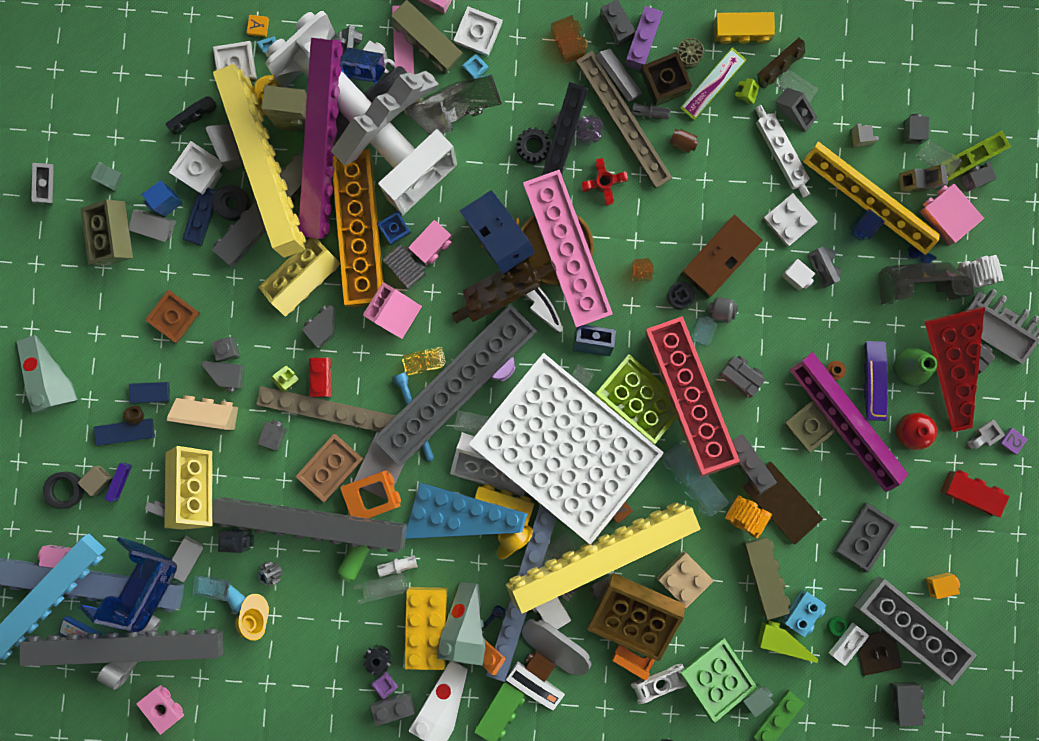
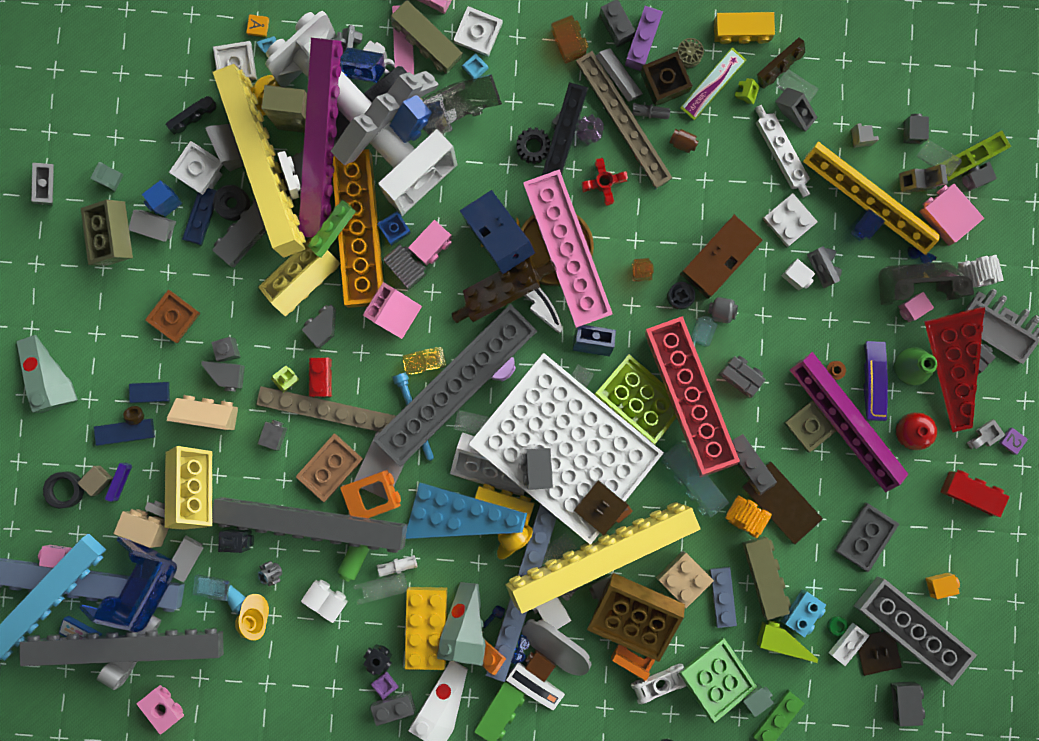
none -> tan brick [114,509,169,548]
none -> white plate [277,151,301,200]
none -> white brick [301,580,348,623]
none -> bright green plate [308,200,356,258]
none -> blue brick [390,95,432,143]
none -> clear blue piece [511,635,530,664]
none -> dark grey brick [522,448,553,490]
none -> dark brown piece [573,480,629,536]
none -> sand blue plate [710,567,737,628]
none -> bright pink brick [898,292,934,322]

